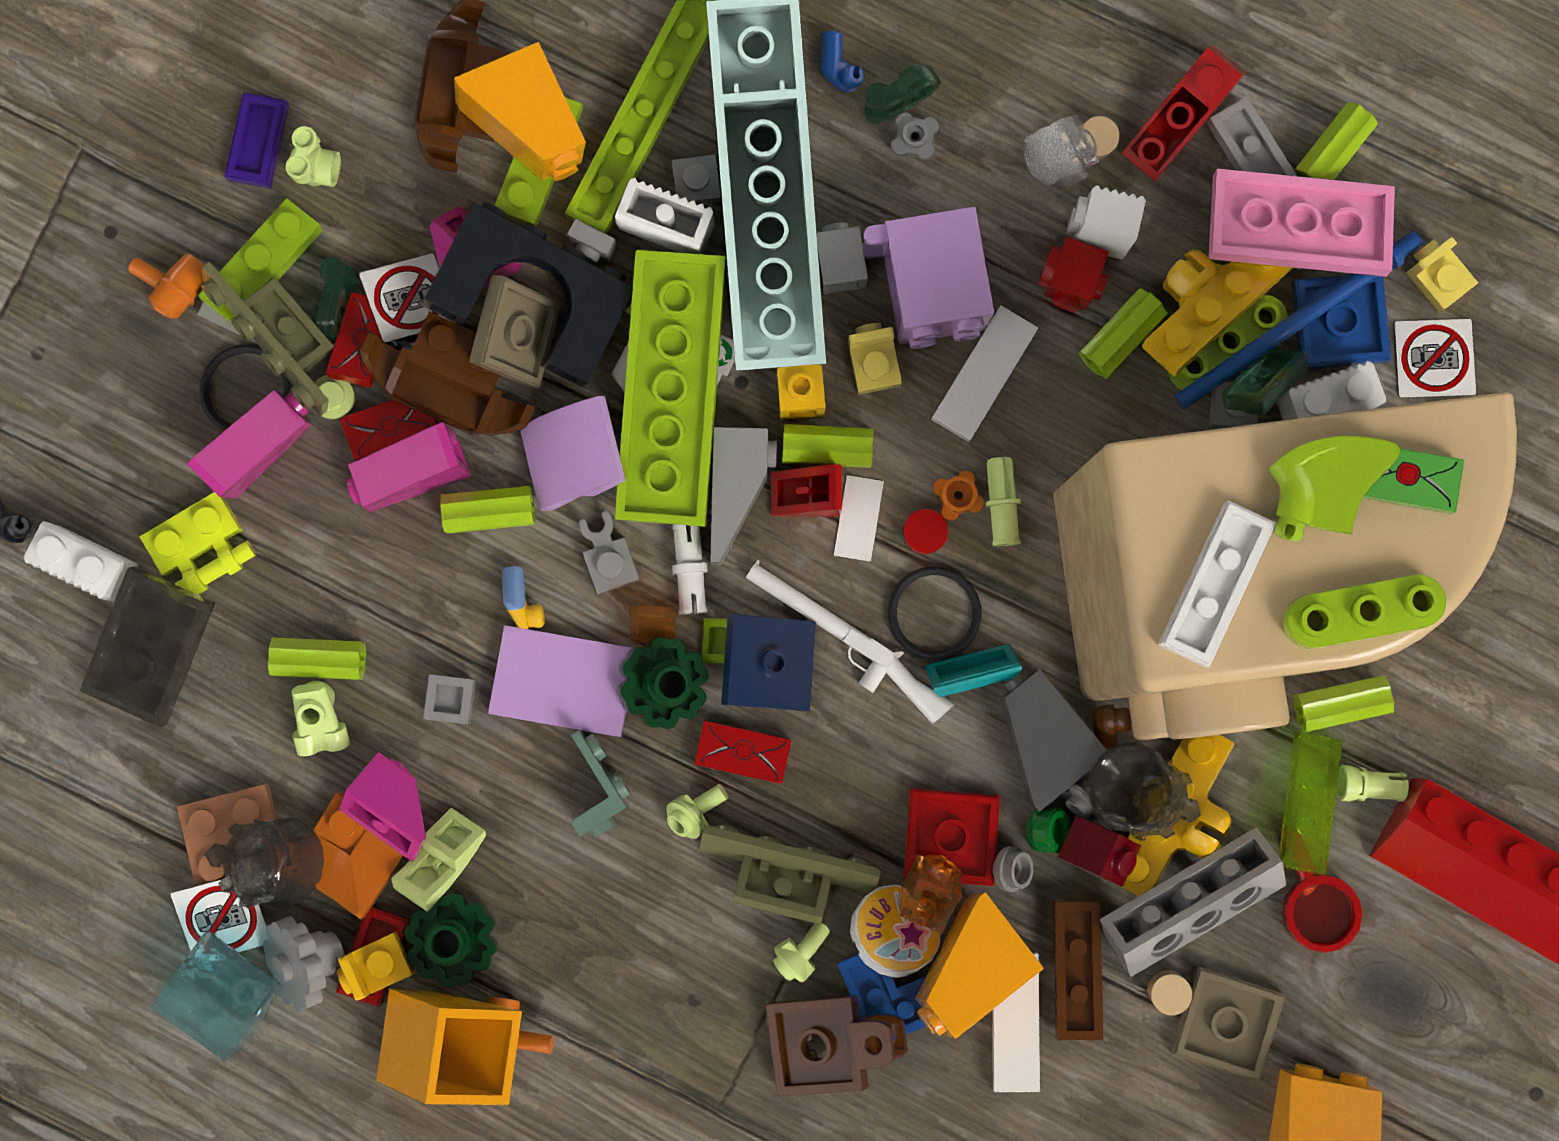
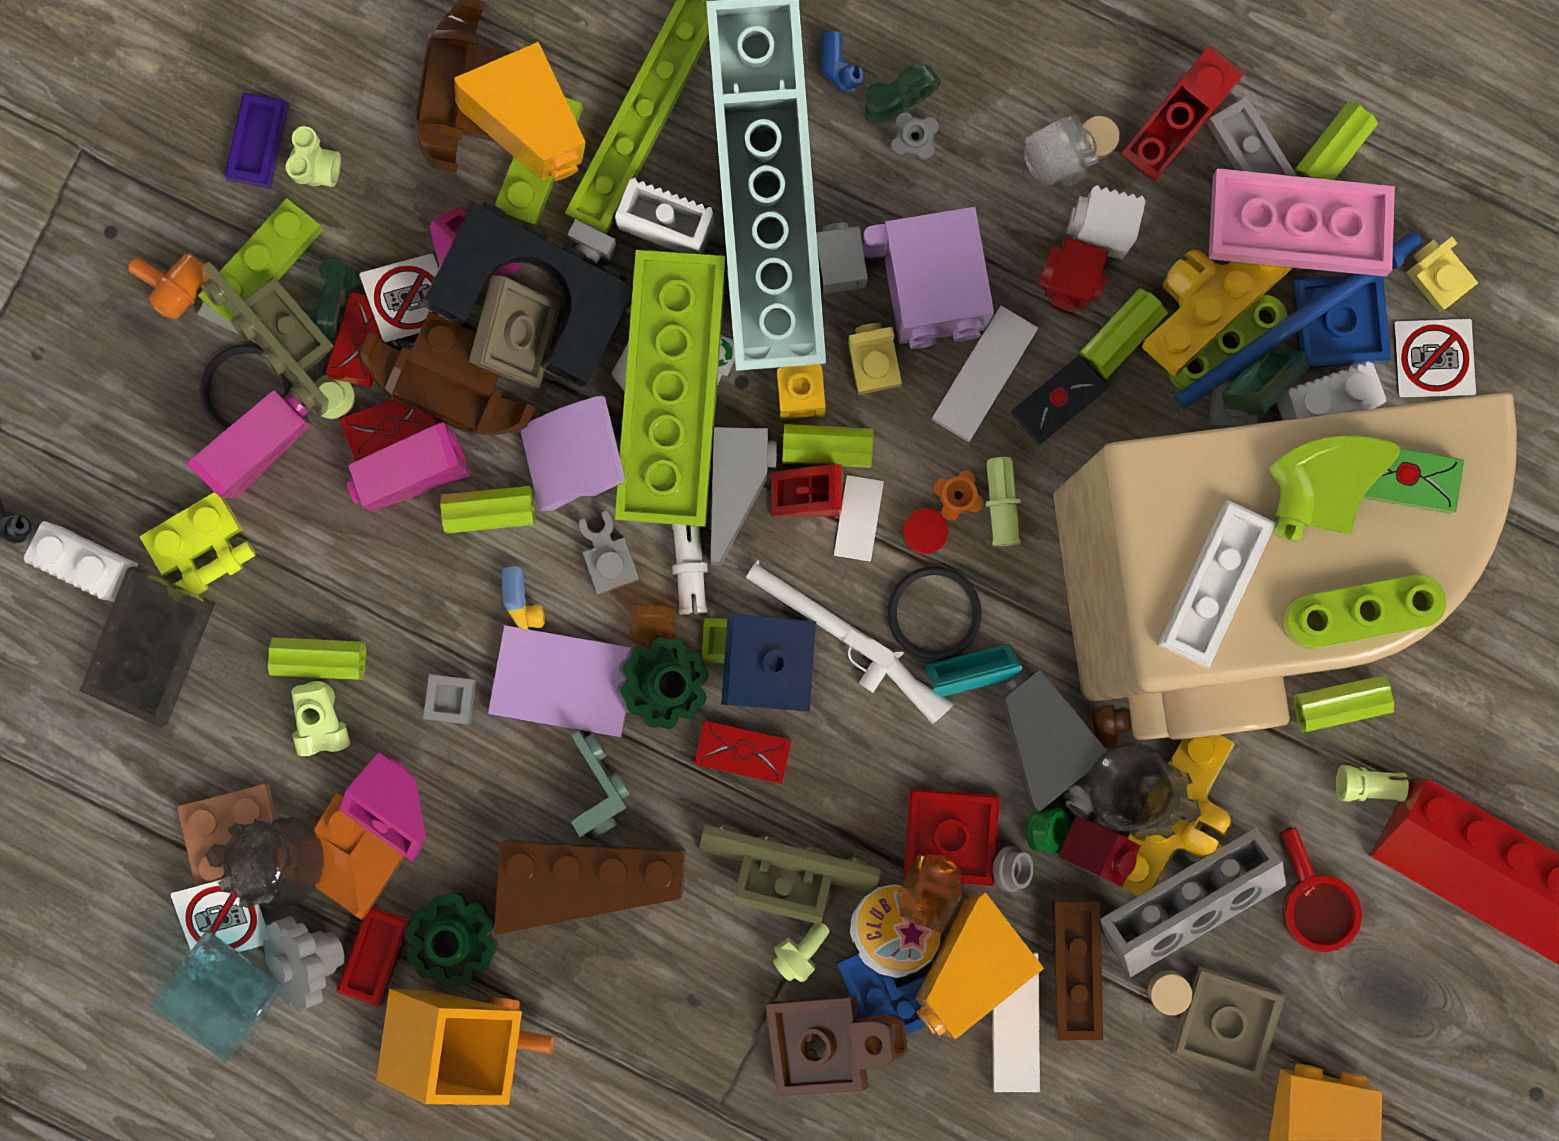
yellow bracket [337,931,415,1001] -> none
yellowish green slope [391,808,486,912] -> none
yellowish green plate [666,784,728,839] -> none
light grey plate [672,154,722,205] -> none
clear neon green tile [1279,732,1342,875] -> none
none -> reddish brown wedge [494,840,686,935]
none -> black tile [1010,354,1108,446]

